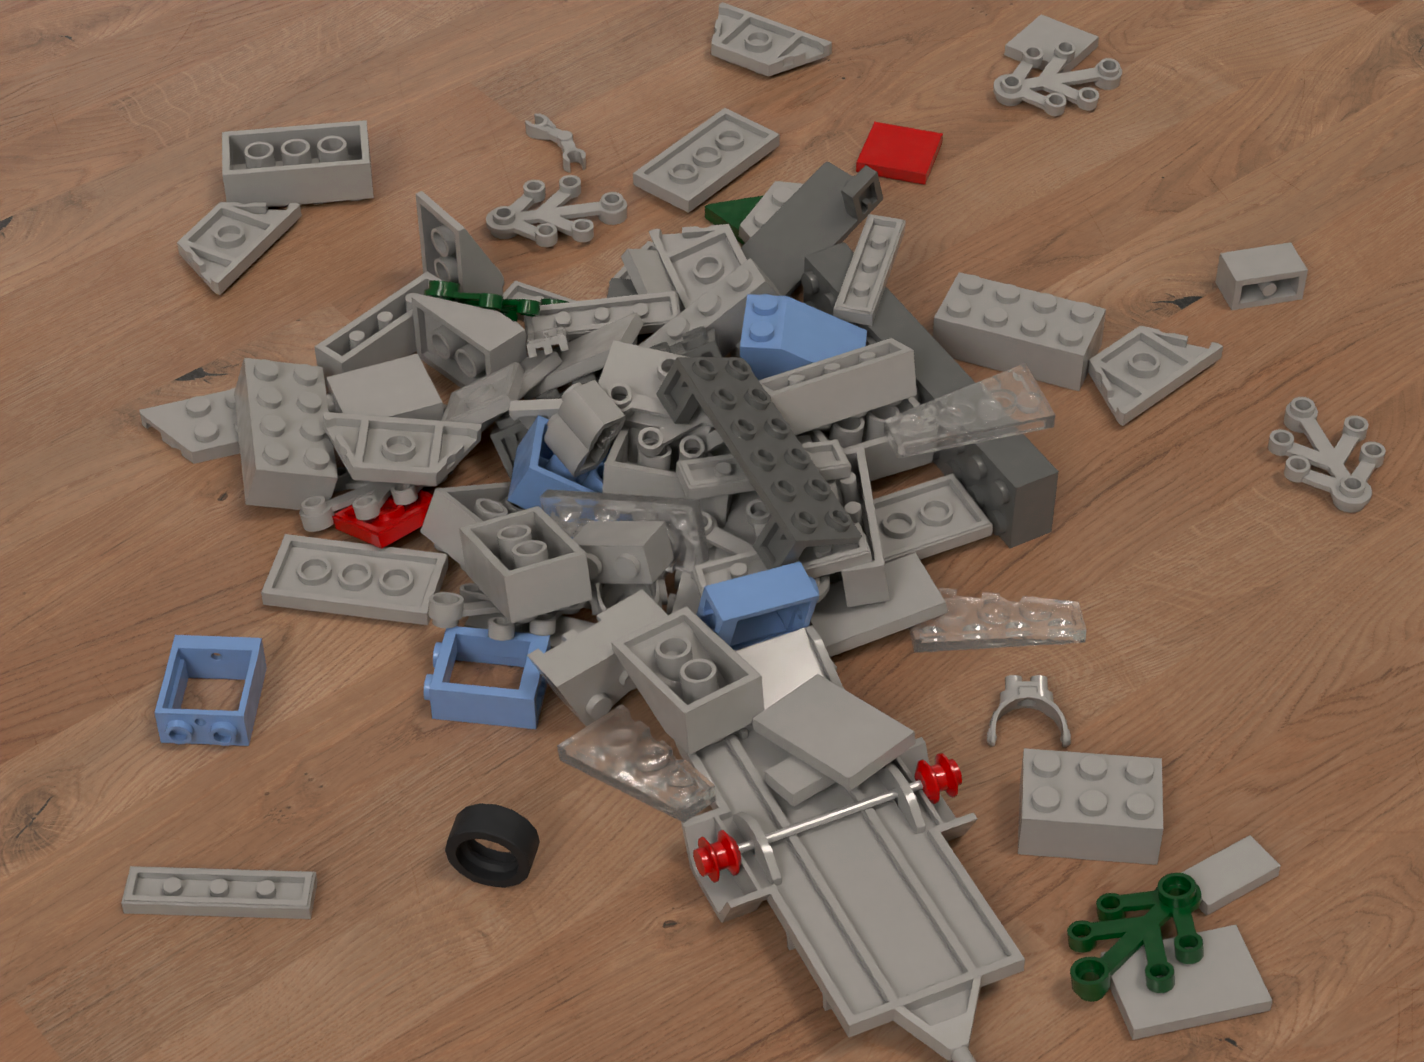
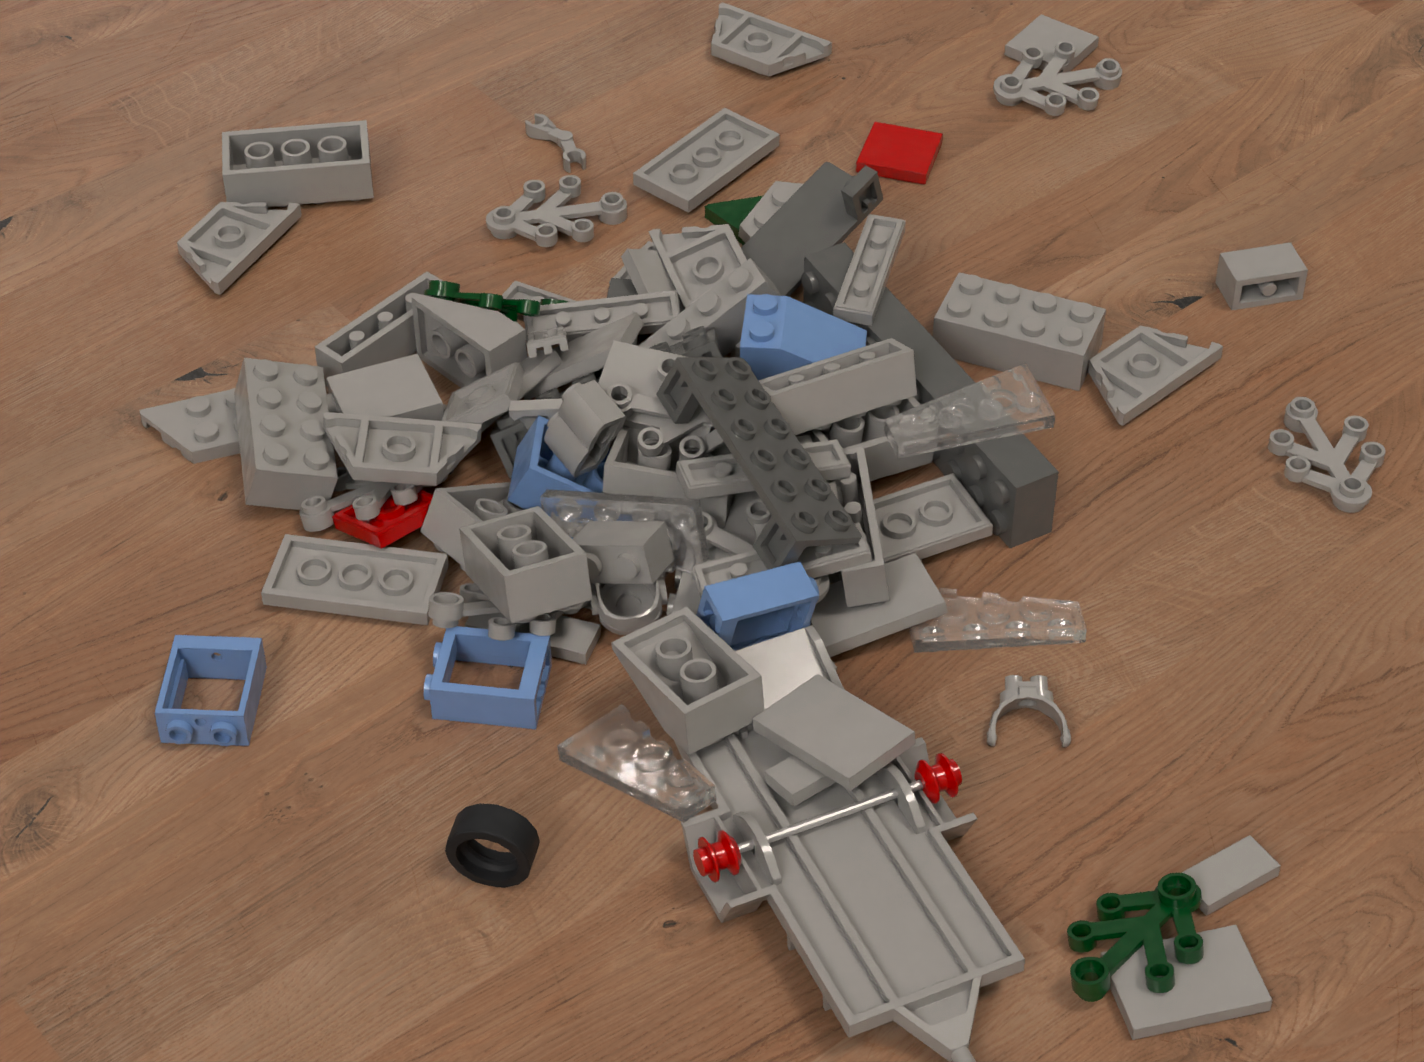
light grey tile [121,866,318,919] -> none
light grey slope [416,191,504,295] -> none
light grey wedge [527,589,668,728] -> none
light grey brick [1018,748,1163,865] -> none

